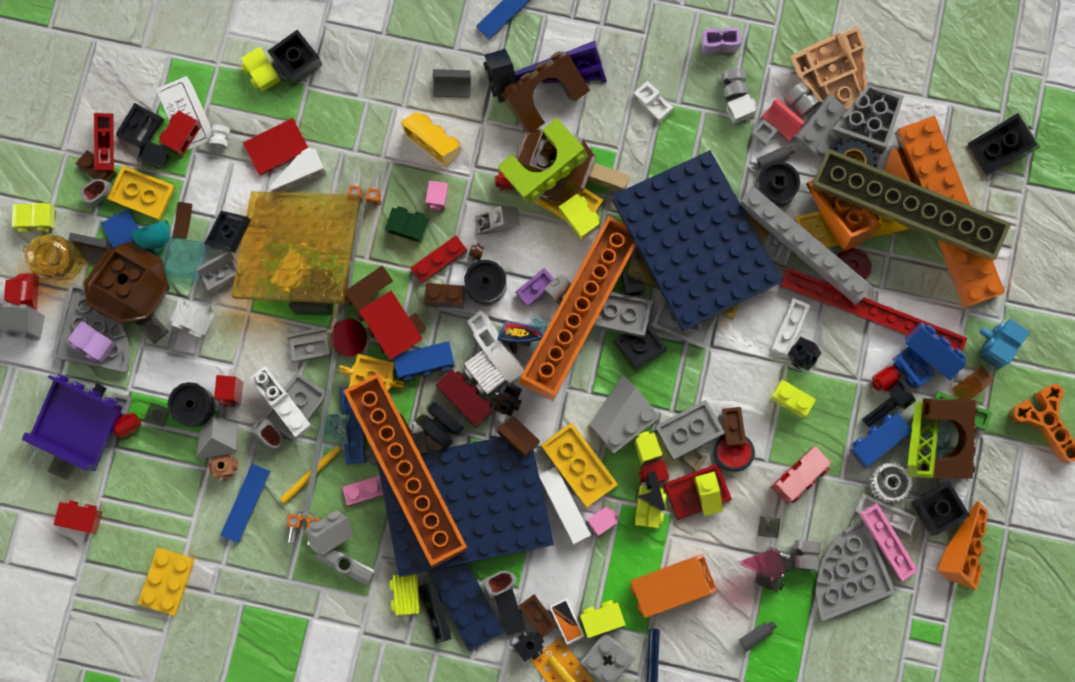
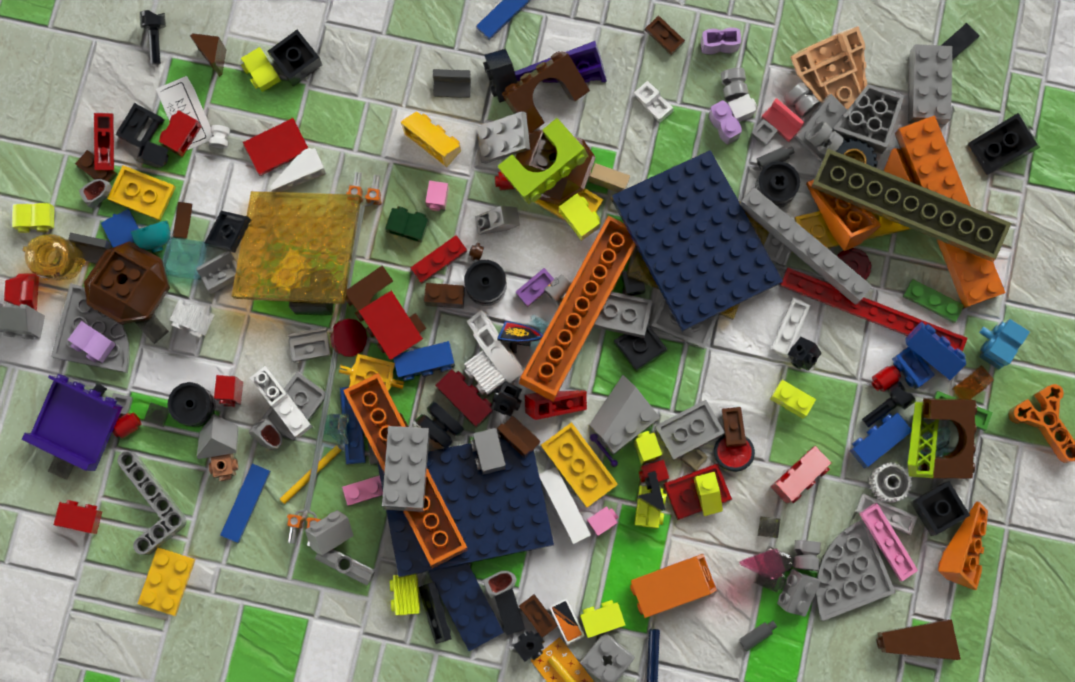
none -> light grey beam [117,451,187,555]
none -> black piece [139,10,166,65]
none -> reddish brown slope [190,33,227,77]
none -> light grey brick [382,426,430,512]
none -> light grey brick [470,428,506,475]
none -> light grey plate [477,111,530,164]
none -> red slope [524,390,587,420]
none -> dark purple hinge [590,434,618,467]
none -> reddish brown plate [645,15,685,55]
none -> lavender brick [709,100,742,145]
none -> light grey bracket [777,569,821,617]
none -> light grey wheel [807,121,843,155]
none -> reddish brown slope [876,619,961,660]
none -> bright green plate [903,279,964,323]
none -> light grey brick [908,44,953,125]
none -> black tile [941,23,980,61]

